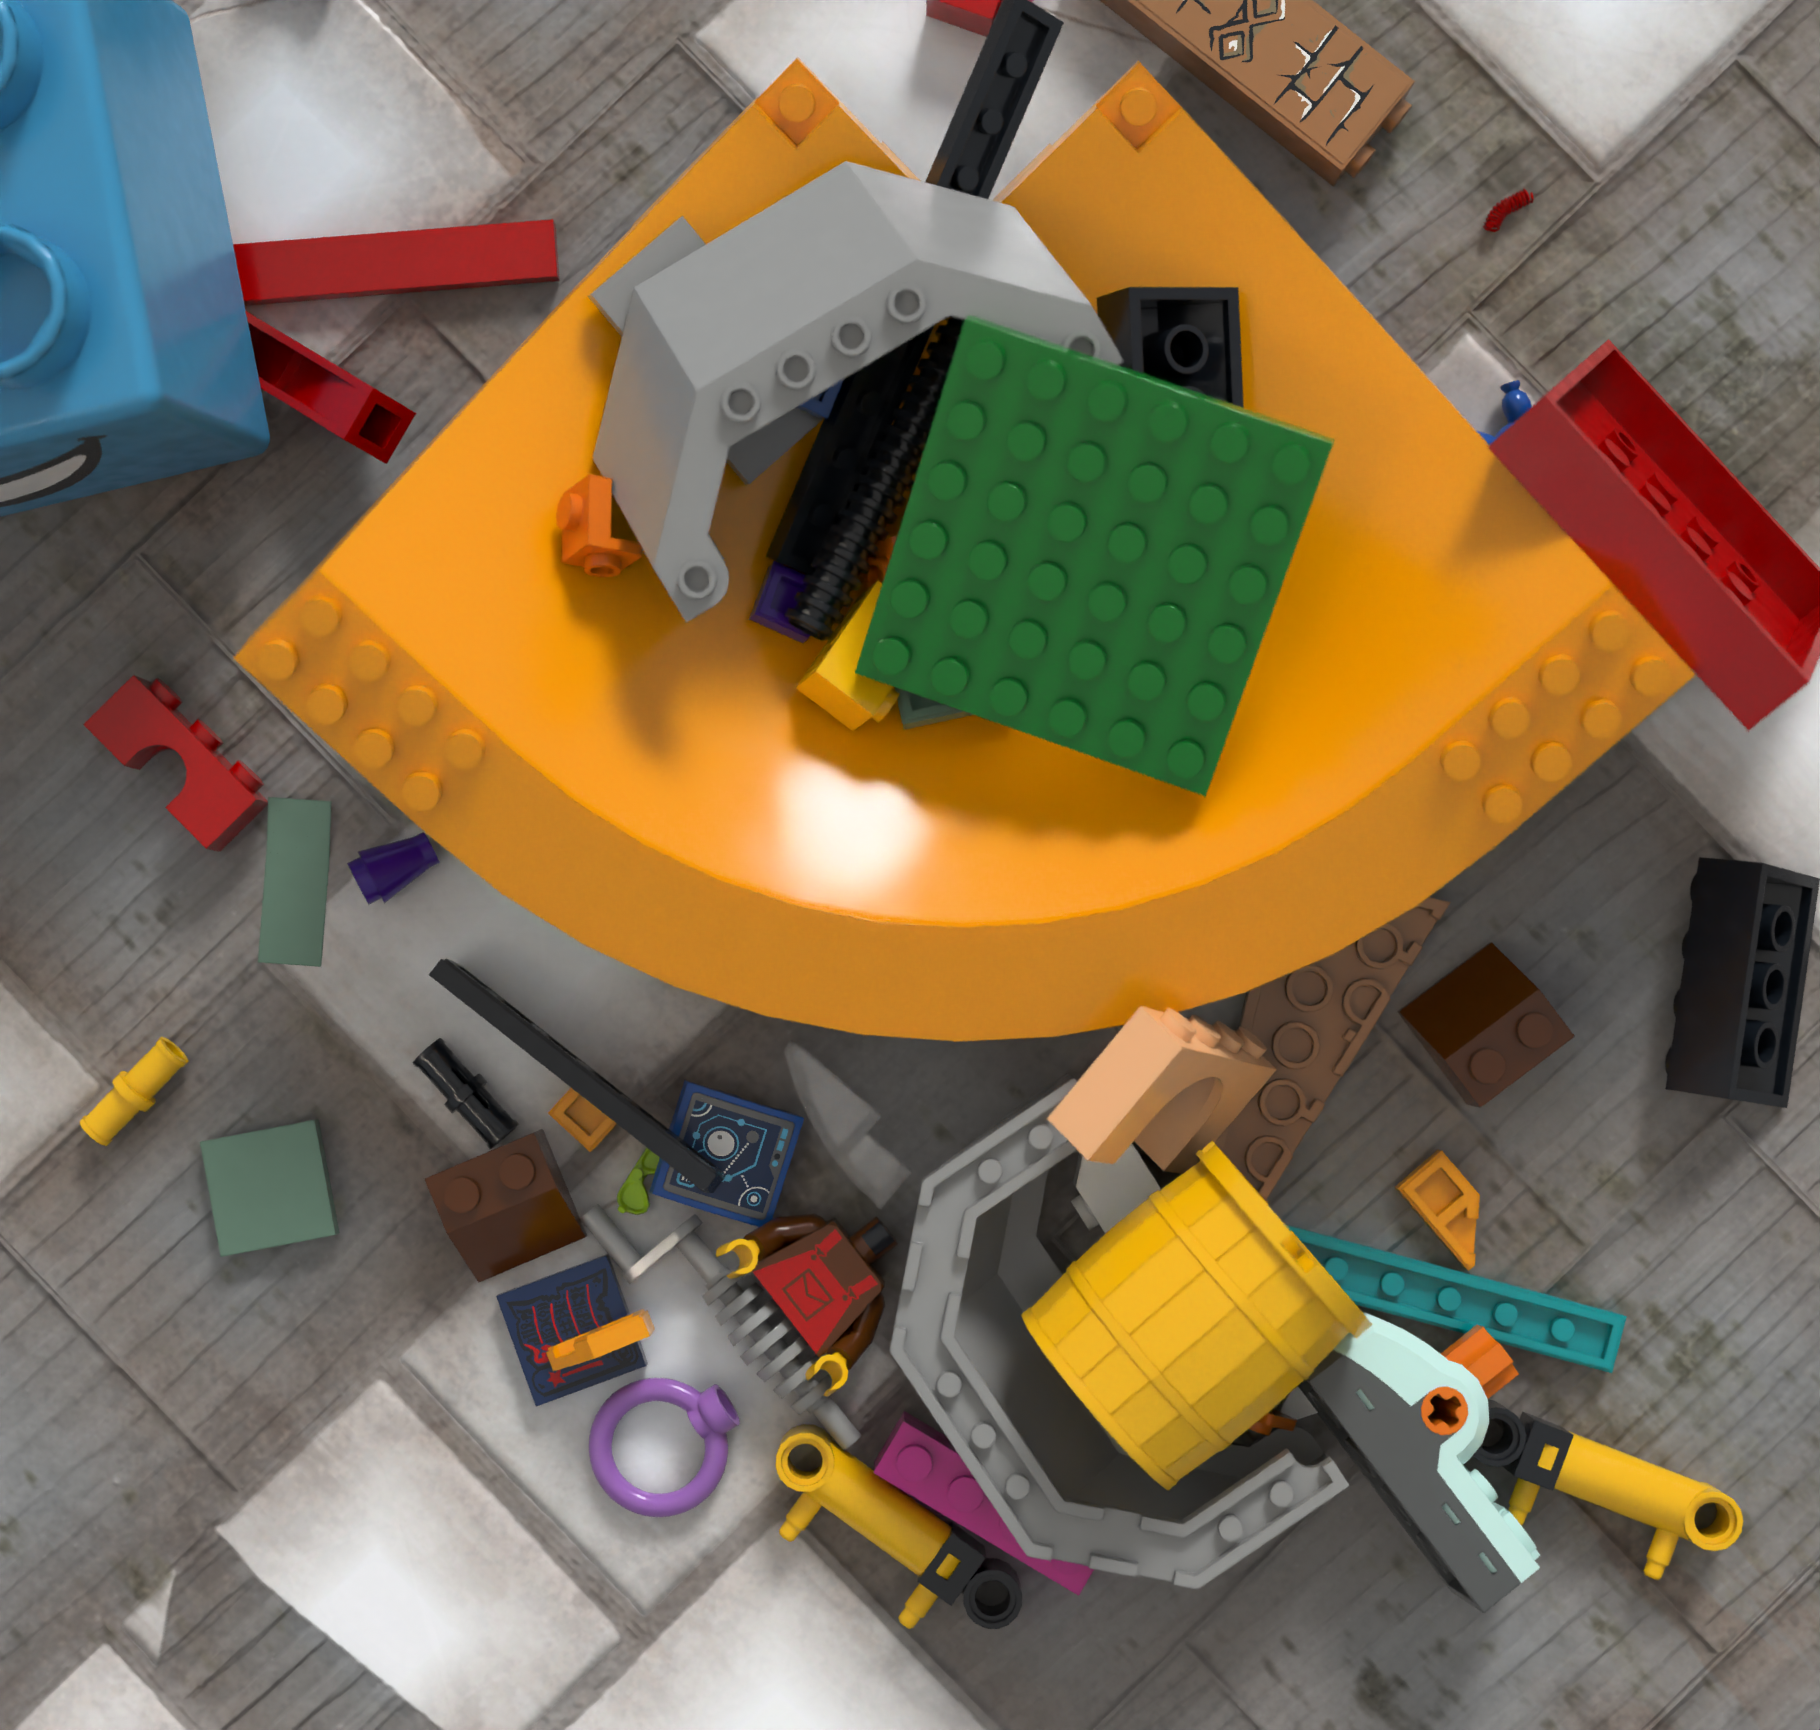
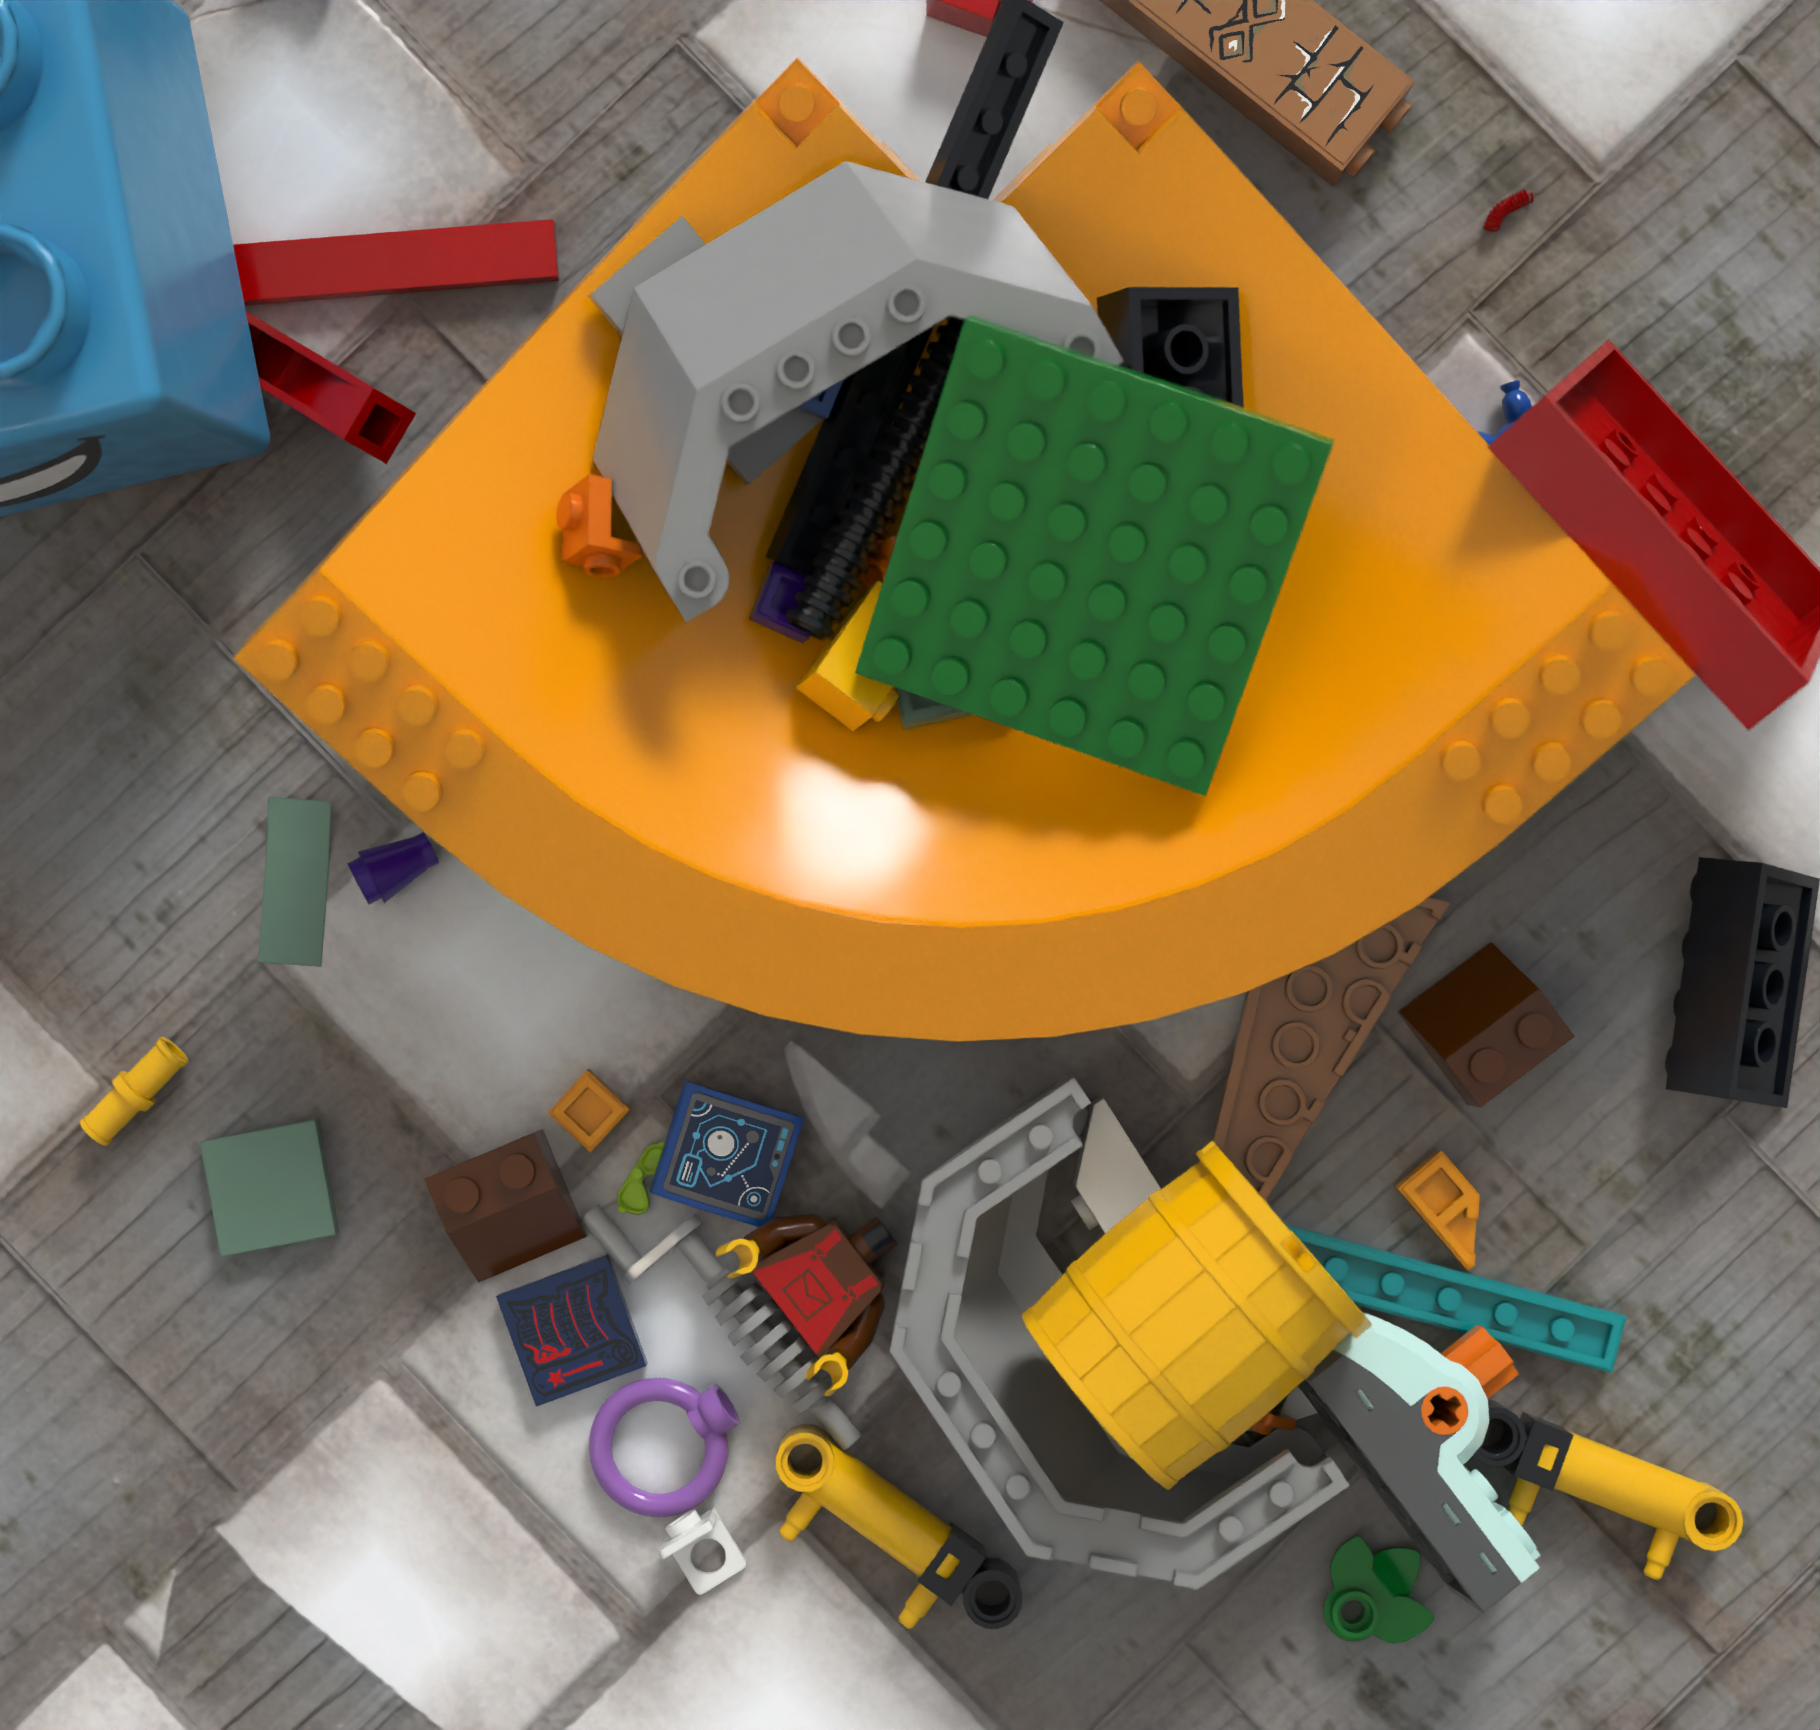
red arch [83,675,268,852] -> none
black pin [413,1038,519,1149] -> none
black tile [429,958,725,1193] -> none
light orange tile [546,1309,655,1371] -> none
dark pink brick [873,1411,1094,1596] -> none
light nougat arch [1047,1006,1277,1174] -> none
none -> white bracket [658,1507,747,1595]
none -> green plate [1323,1535,1434,1644]

